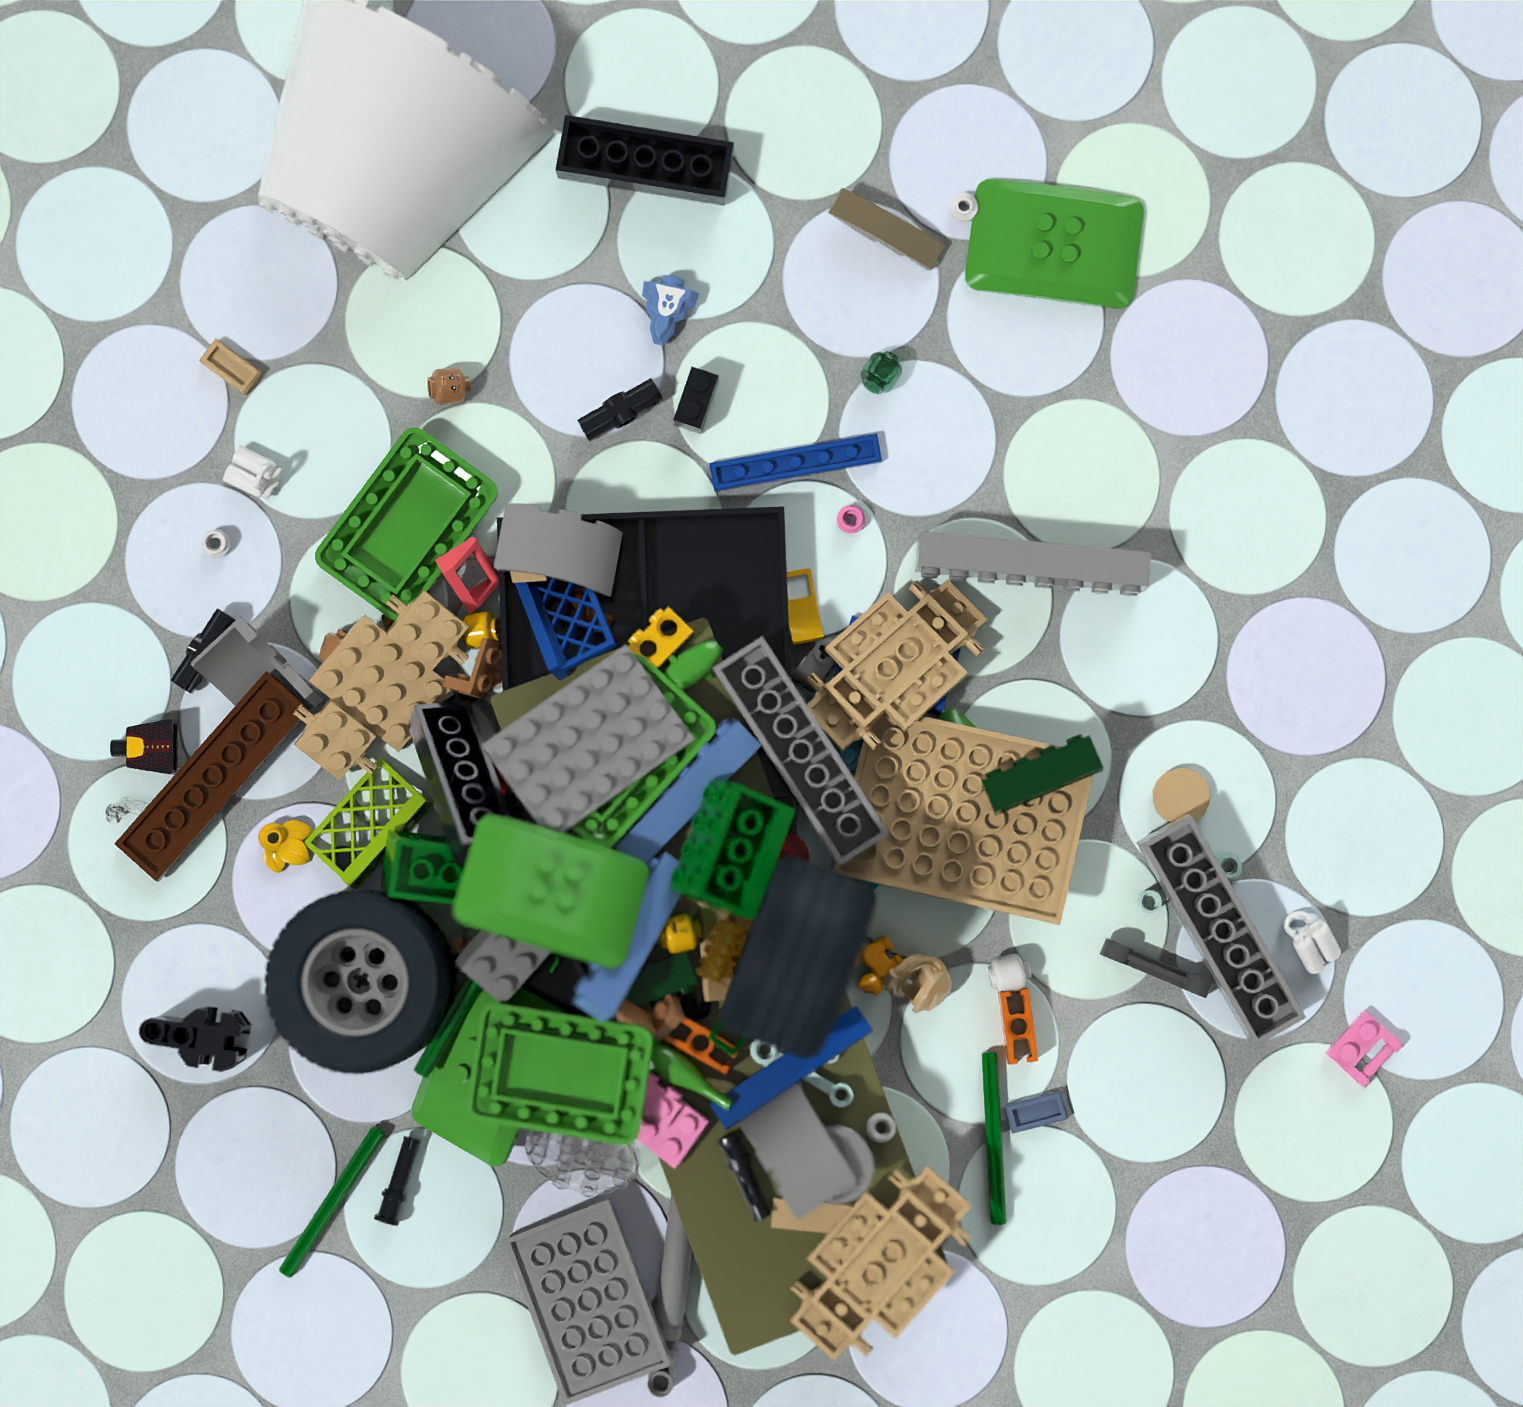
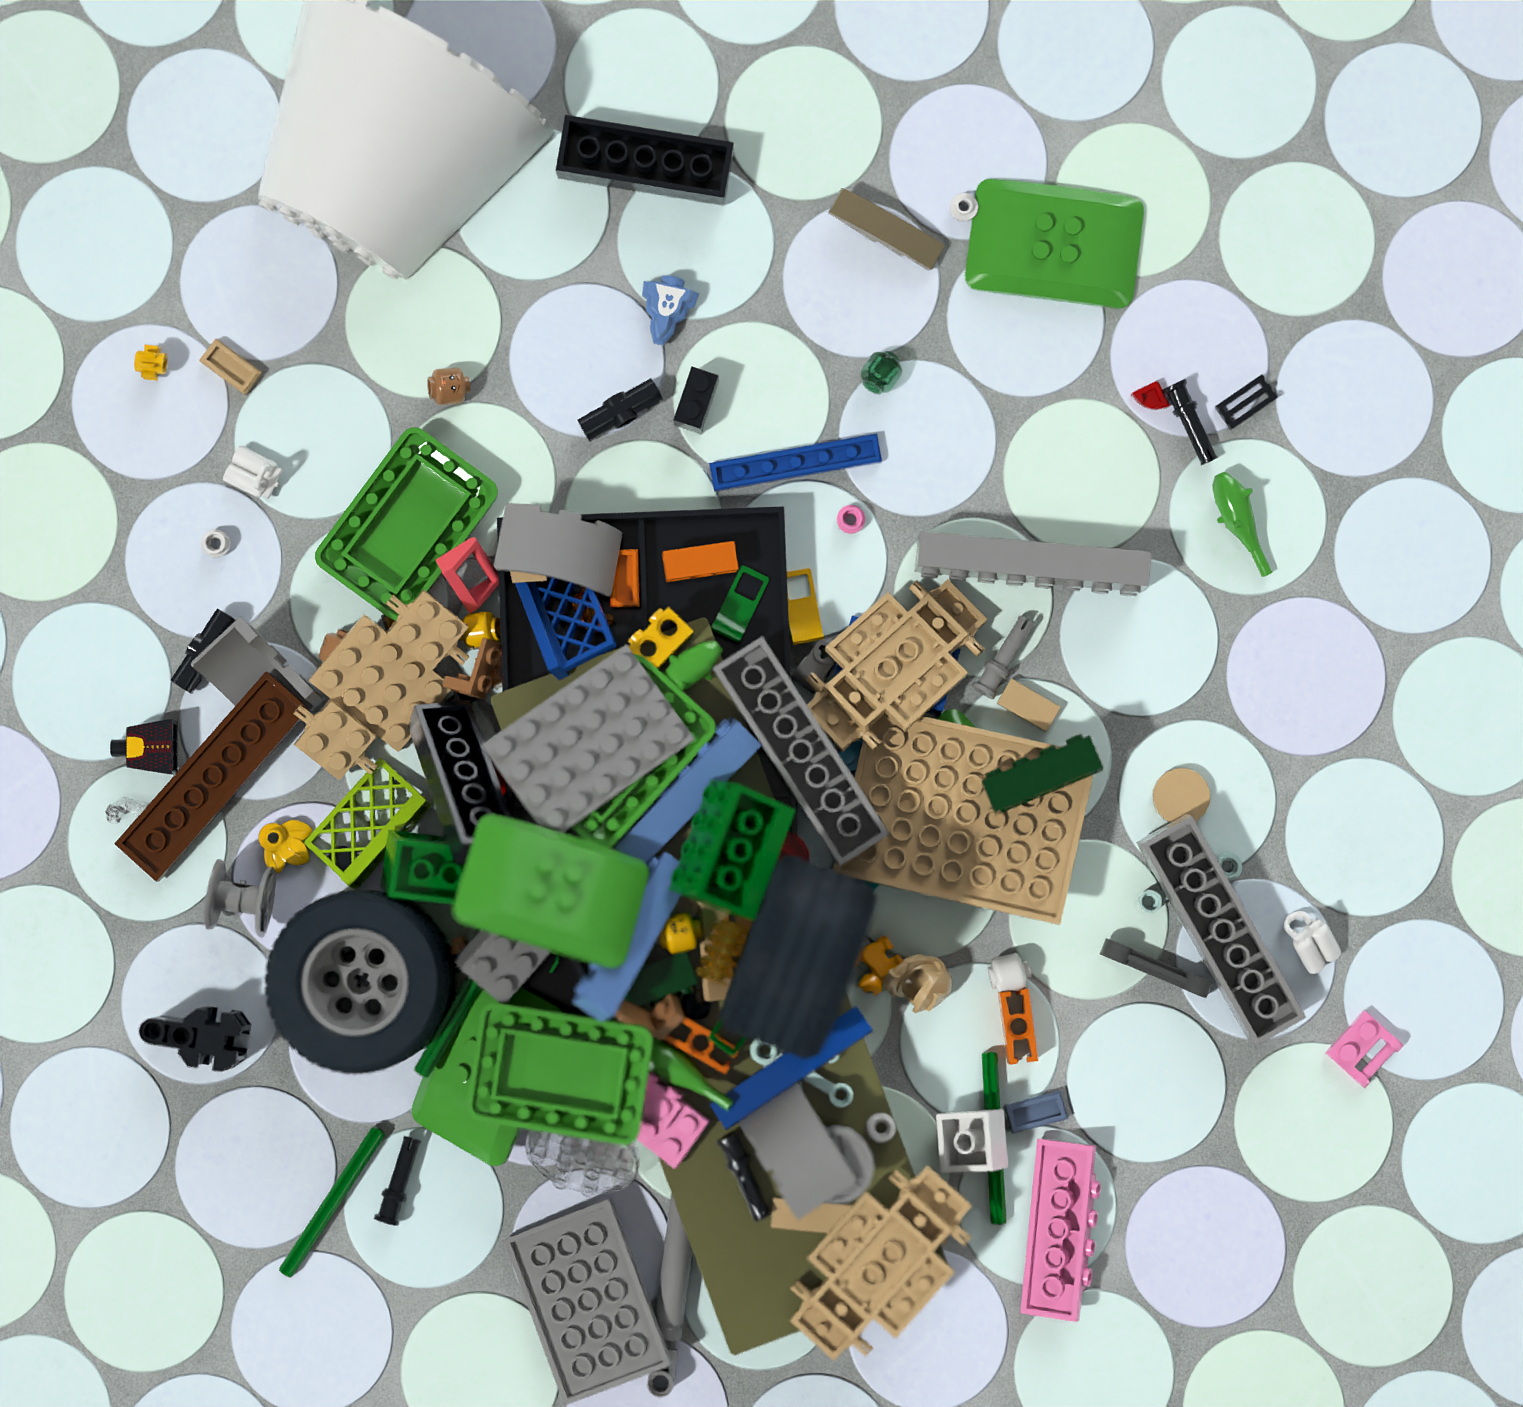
none -> yellow gear [134,344,168,381]
none -> light grey piece [204,859,276,937]
none -> orange tile [610,549,640,608]
none -> orange piece [662,541,738,583]
none -> green piece [711,565,769,643]
none -> white brick [936,1109,1008,1173]
none -> light grey pin [972,616,1035,699]
none -> tan tile [996,678,1061,732]
none -> bright pink plate [1020,1138,1101,1322]
none -> red tile [1131,380,1170,410]
none -> black pin [1162,379,1218,466]
none -> bright green piece [1212,472,1272,577]
none -> black tile [1214,374,1278,431]

